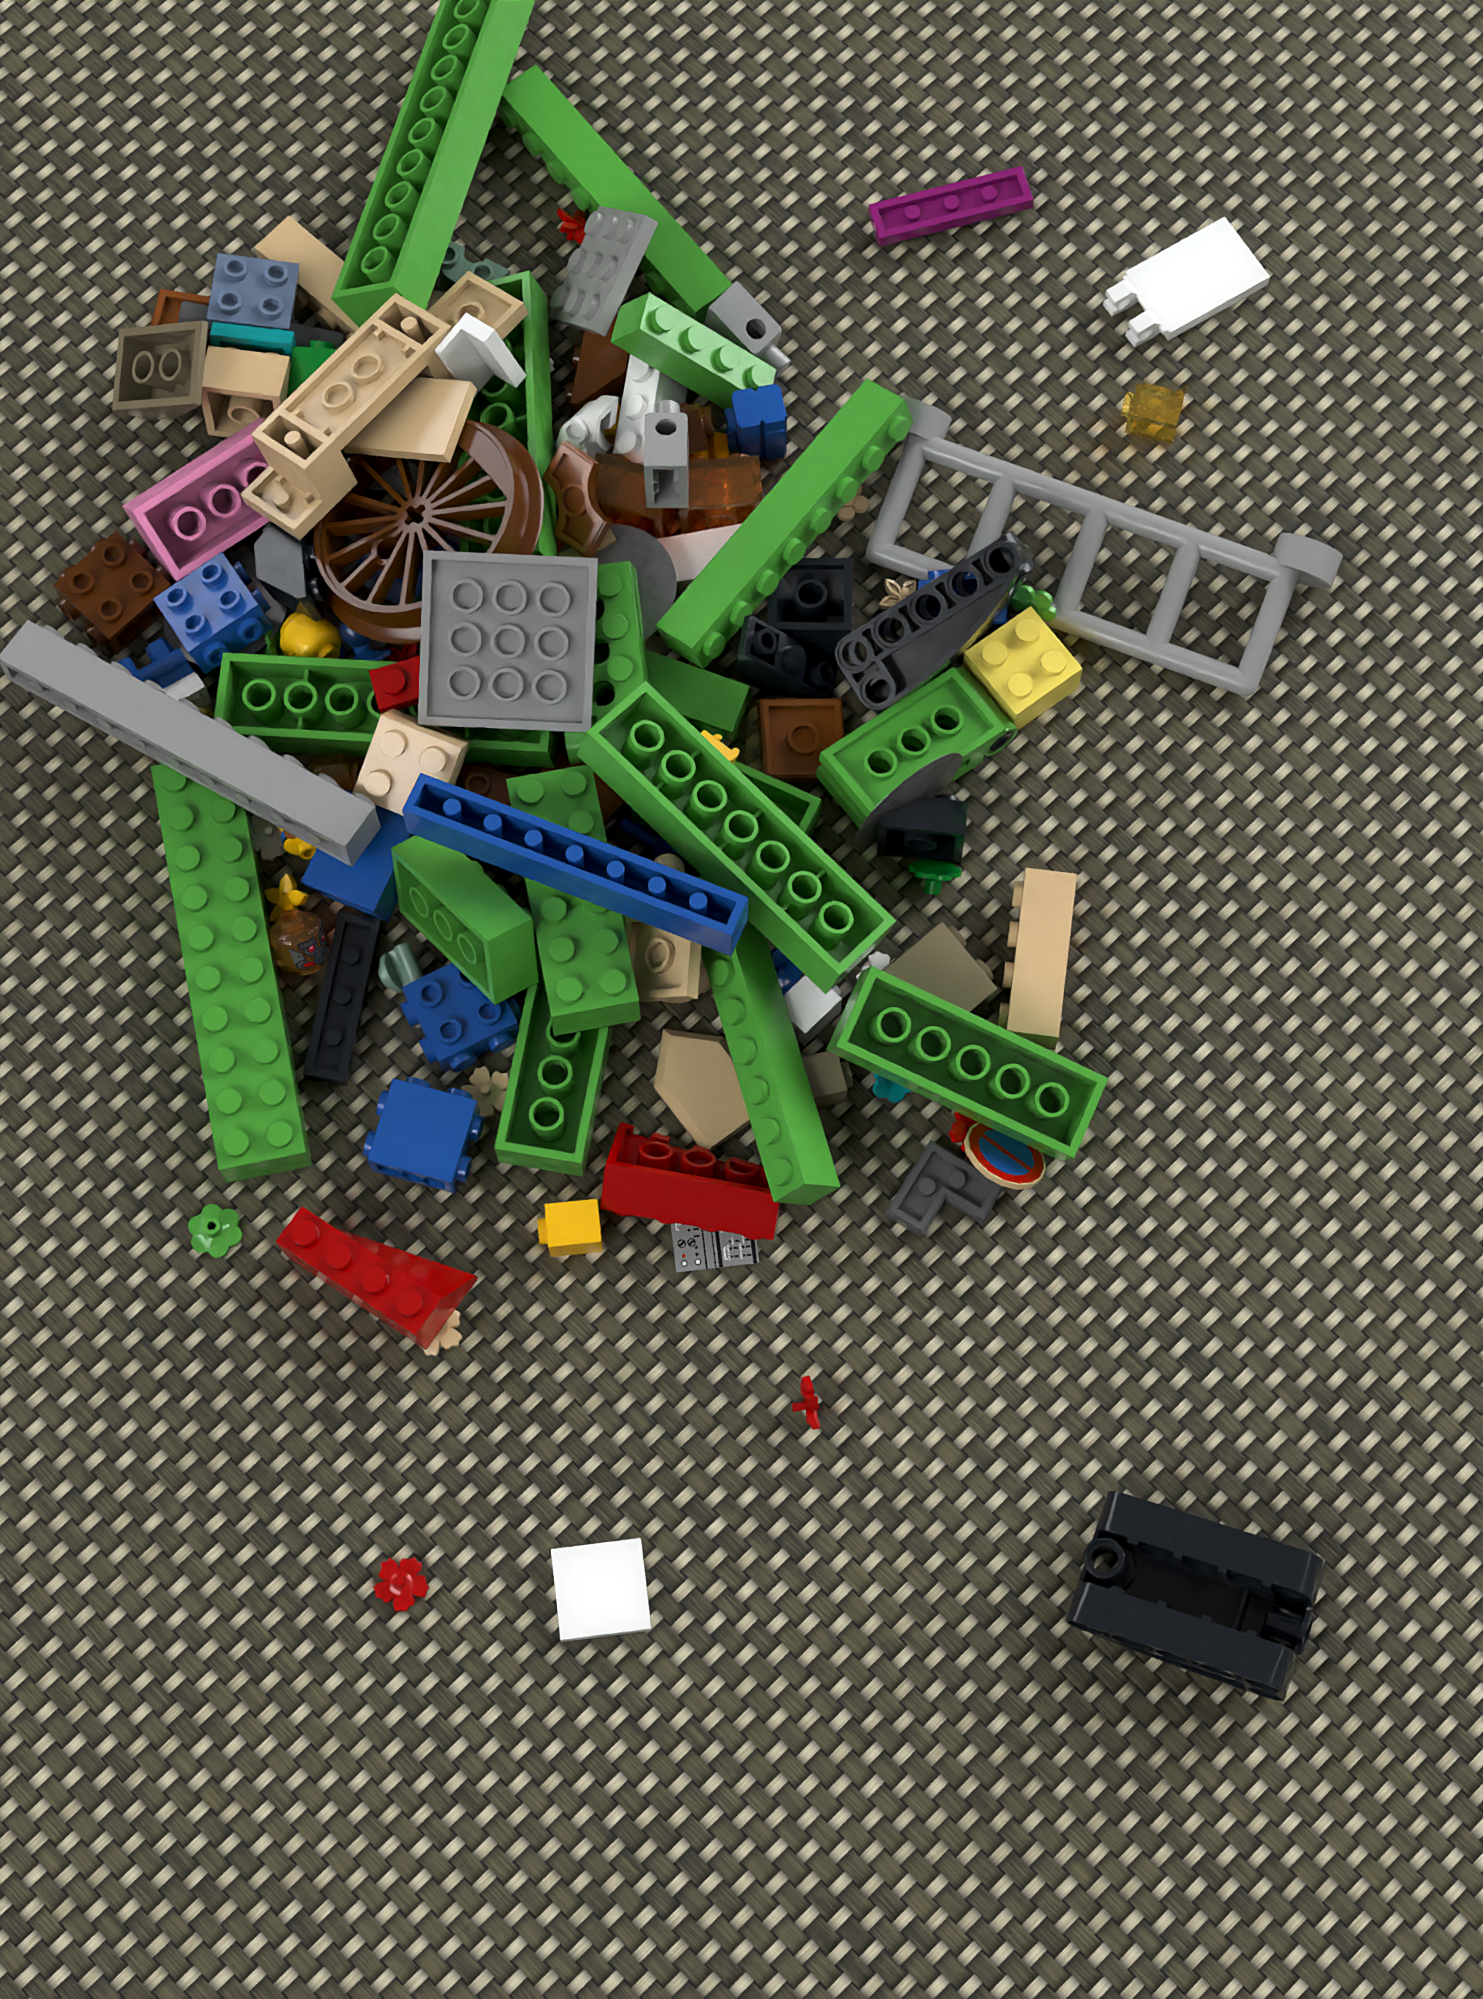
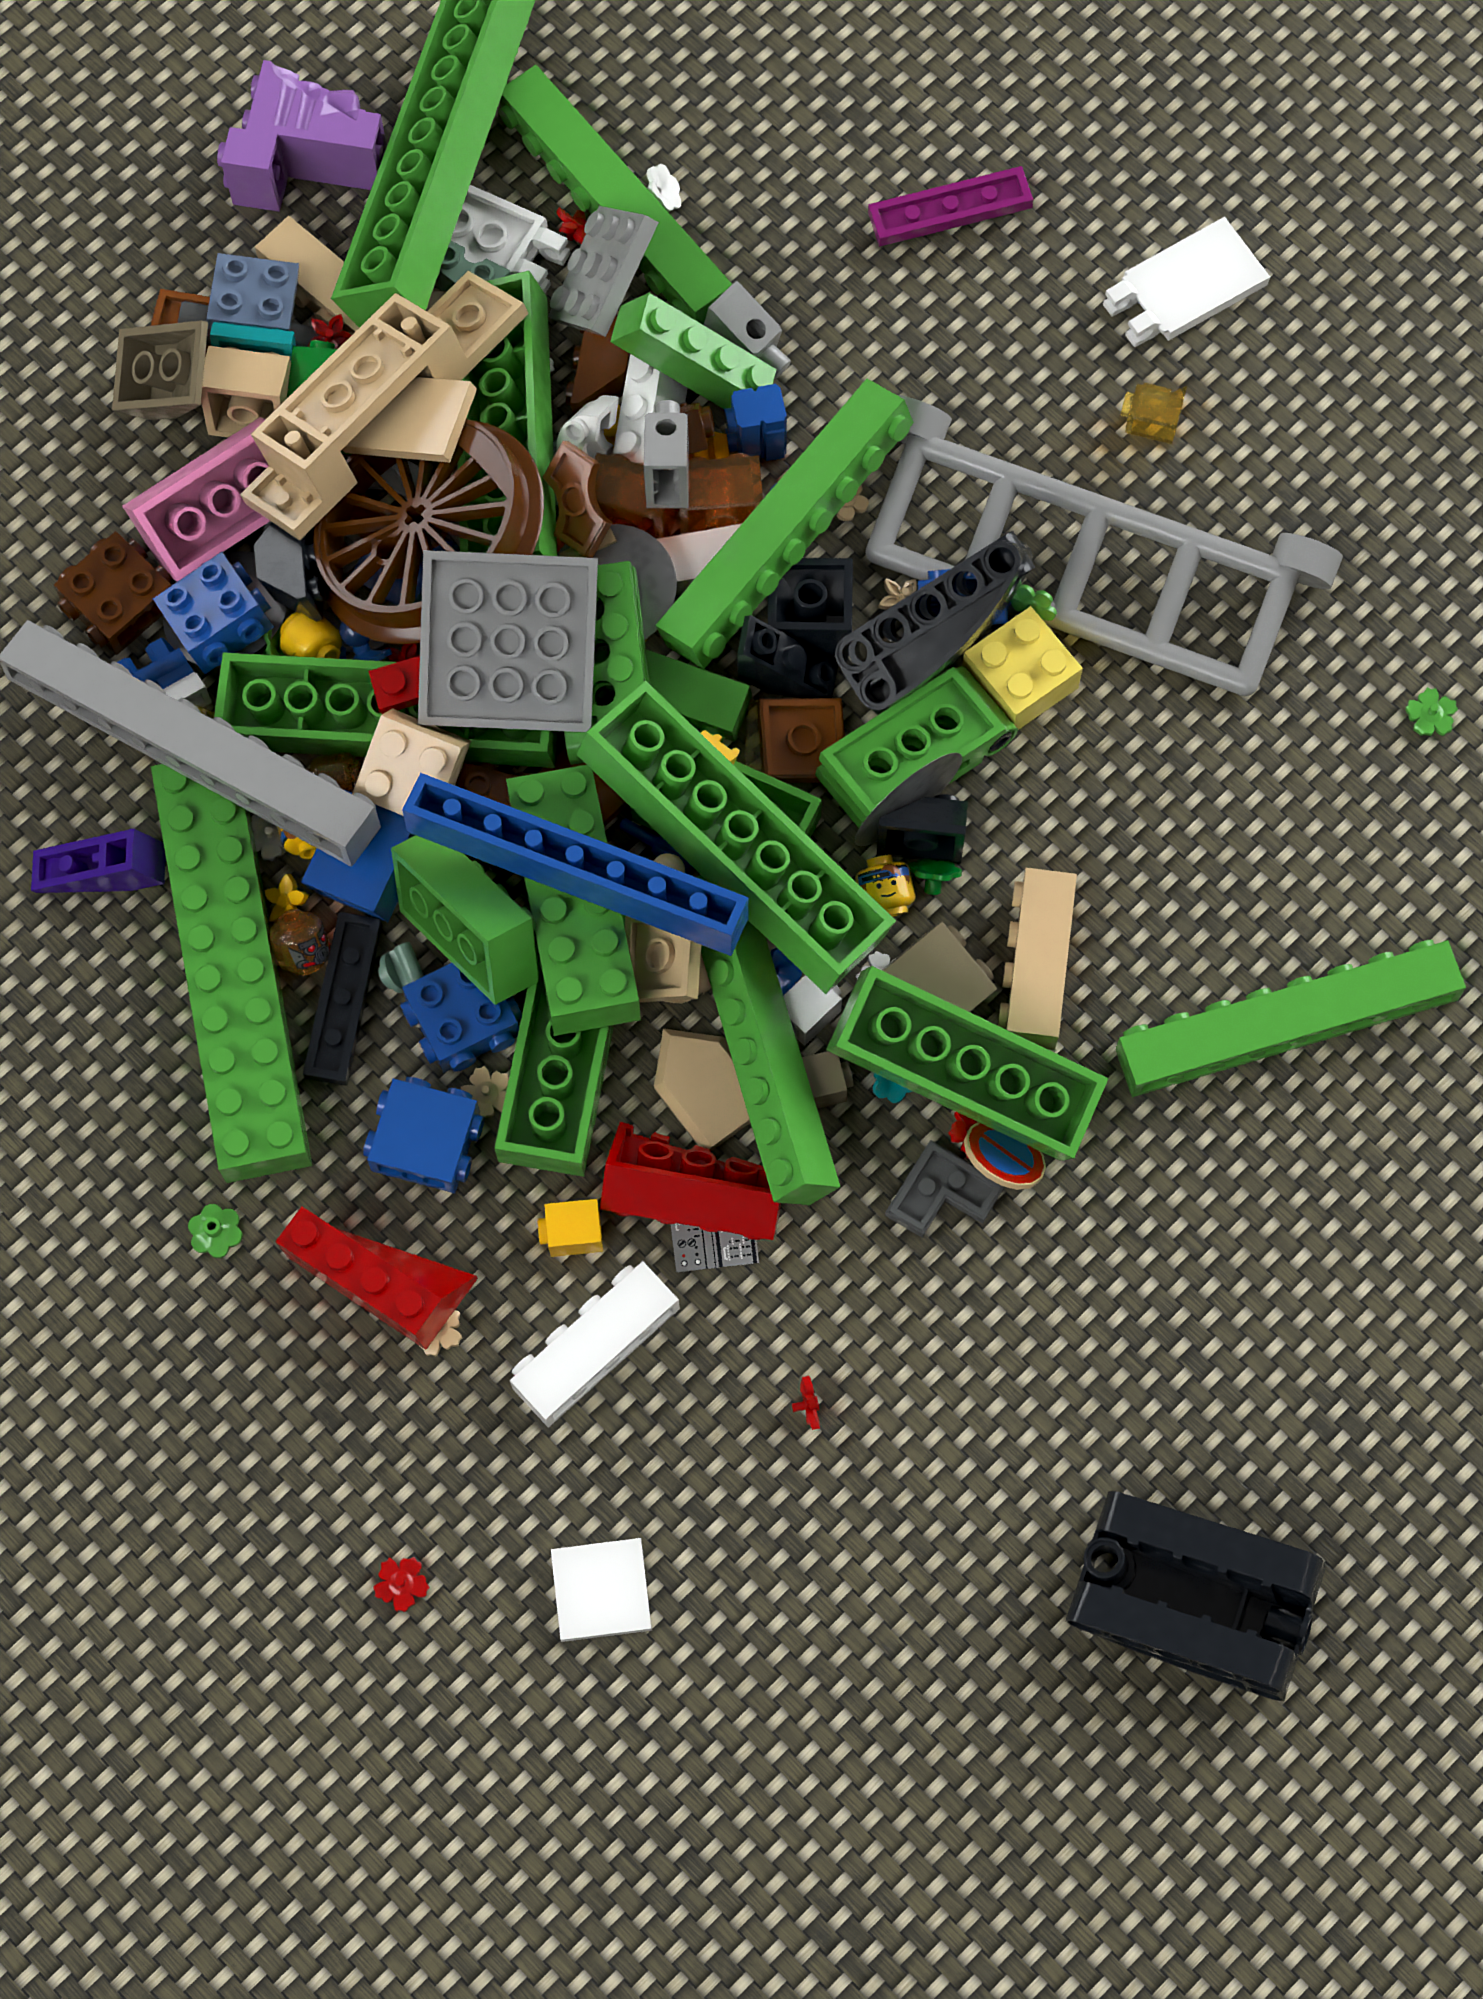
white panel [435,313,527,397] -> none
none -> dark purple slope [31,829,166,893]
none -> medium lavender brick [217,60,387,212]
none -> red plant [308,314,352,349]
none -> white tile [451,185,571,293]
none -> white brick [509,1261,680,1428]
none -> white plant [647,164,681,212]
none -> yellow head [855,855,916,917]
none -> bright green brick [1115,940,1466,1097]
none -> bright green plant [1405,687,1458,736]

